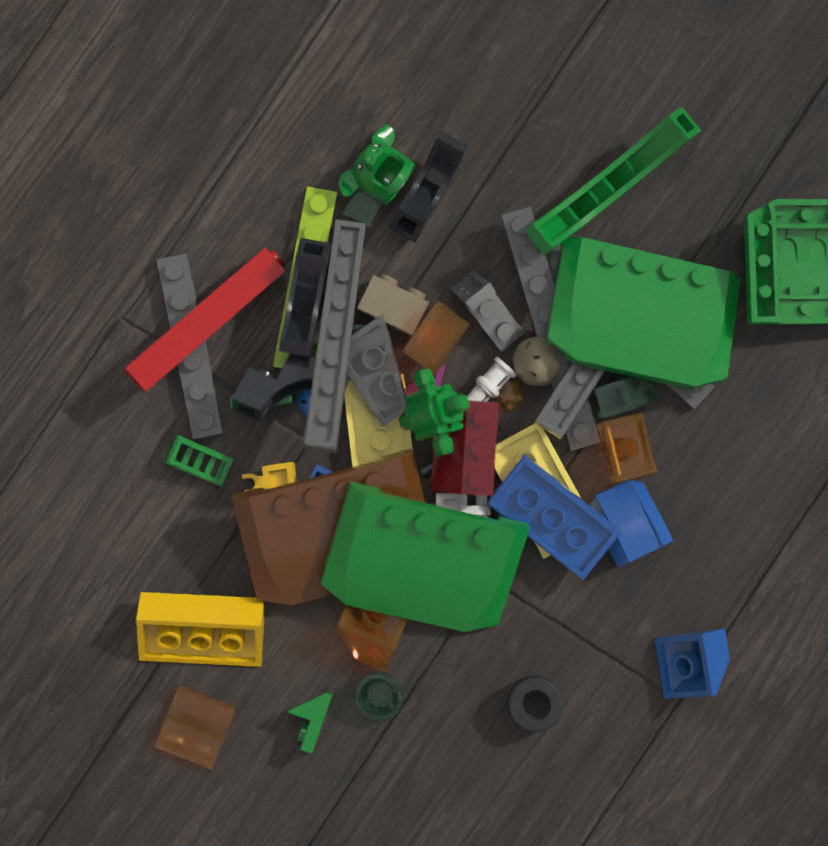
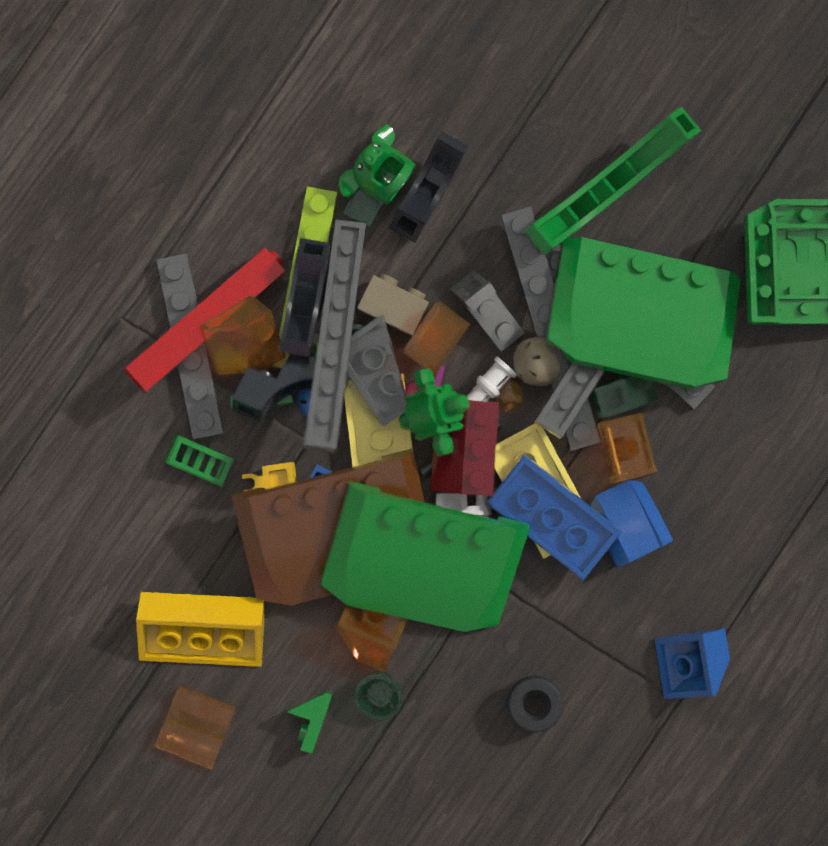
none -> clear orange slope [200,295,285,375]

